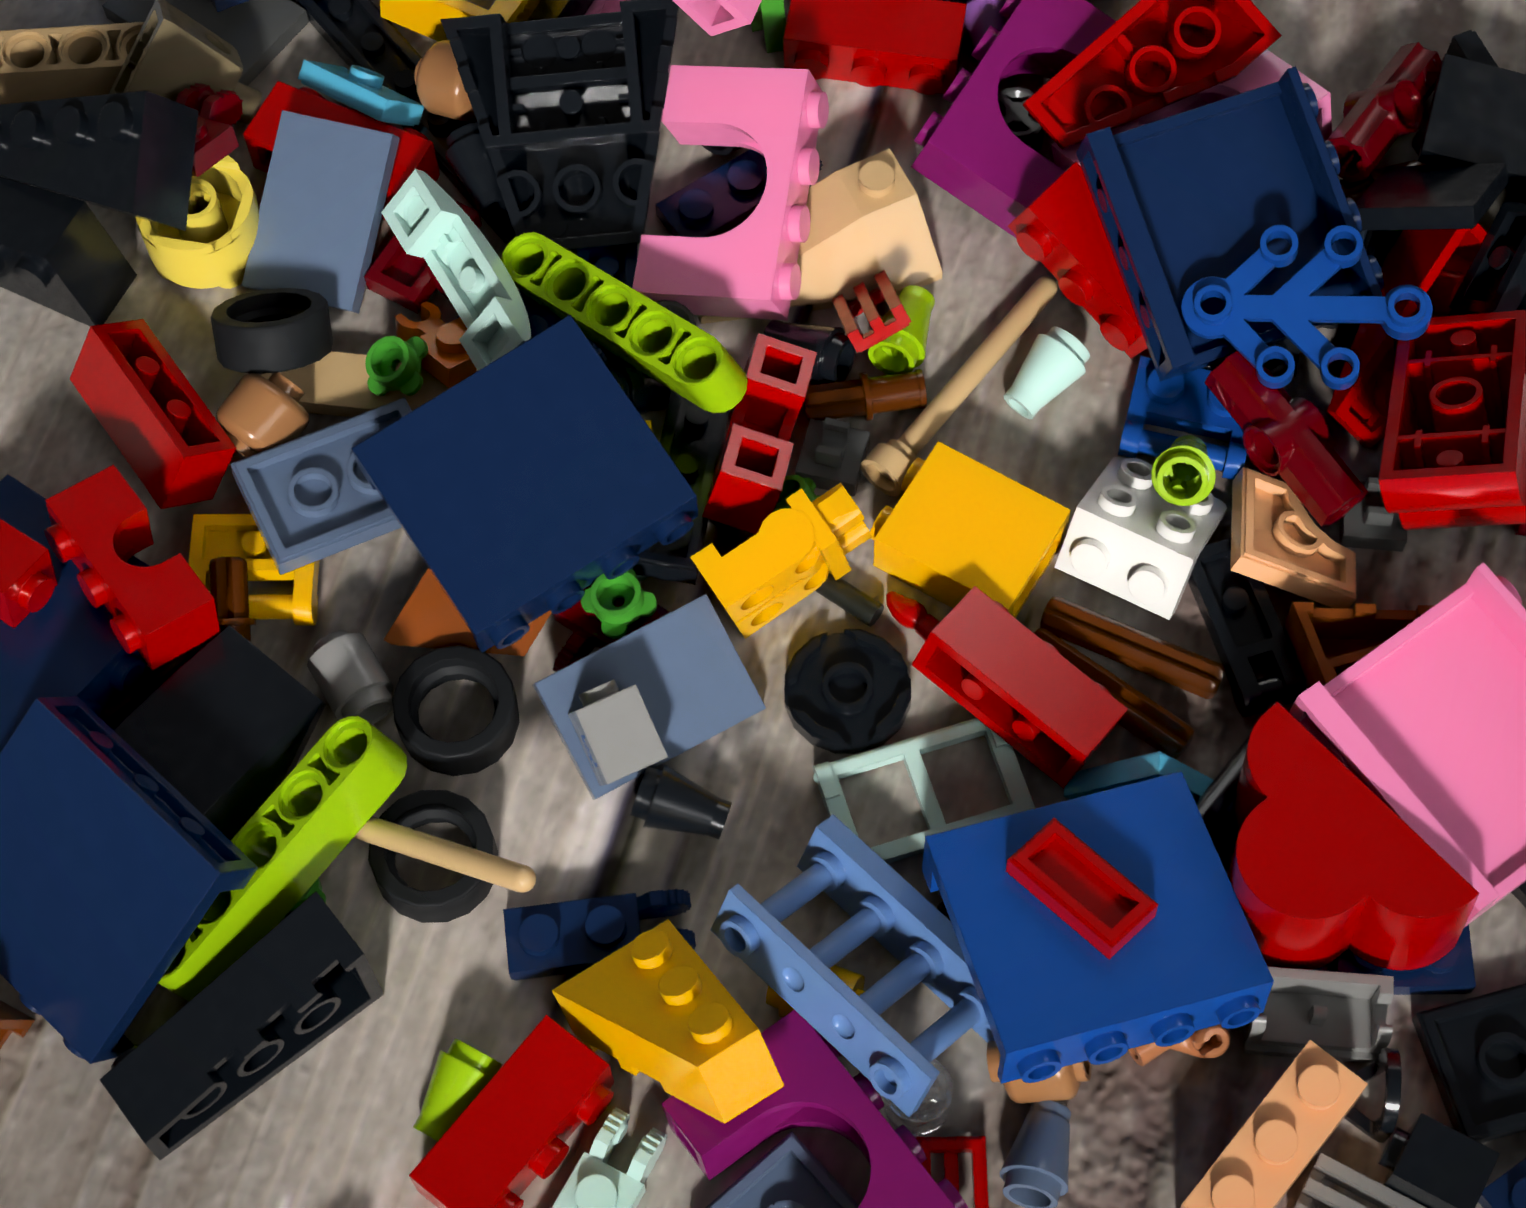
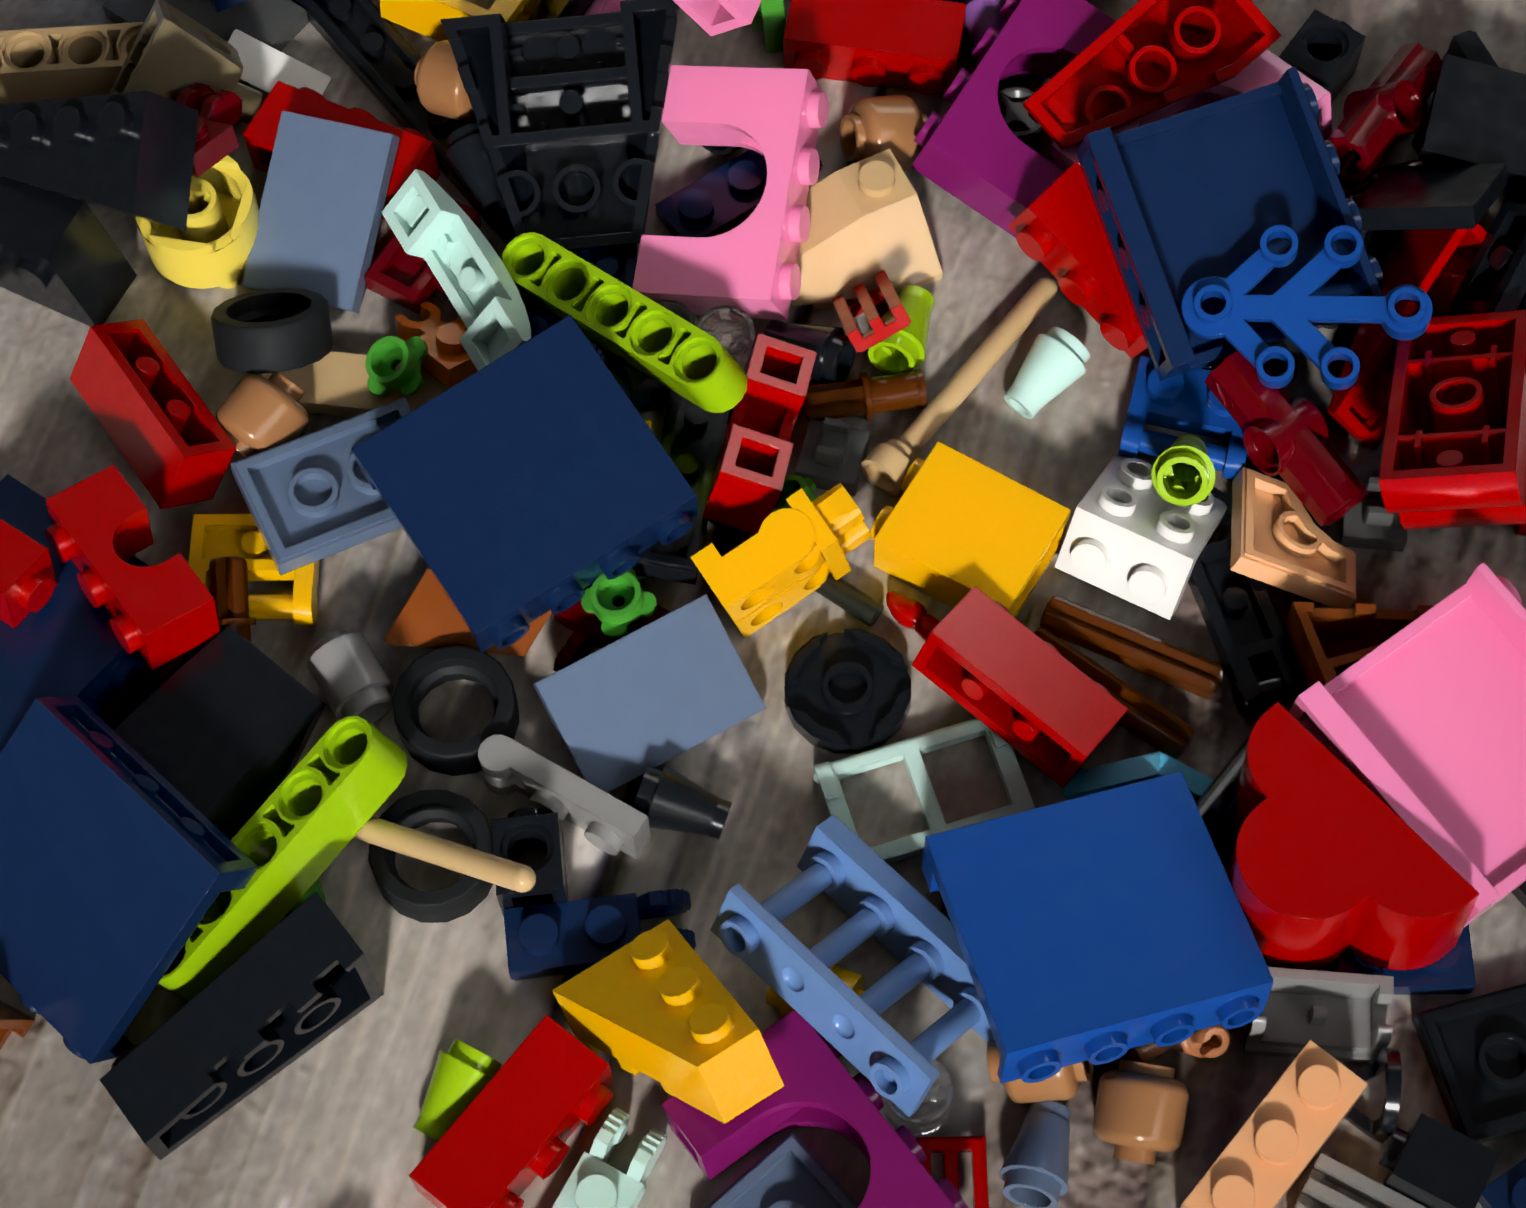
medium azure plate [298,59,424,127] -> none
light grey brick [568,679,668,786] -> none
red tile [1006,818,1159,960] -> none
none -> white sticker [228,29,331,95]
none -> light grey plate [478,734,651,860]
none -> black brick [491,808,569,917]
none -> clear wheel [696,305,756,370]
none -> medium nougat head [840,94,928,171]
none -> medium nougat head [1093,1059,1189,1165]
none -> black brick [1279,9,1366,104]

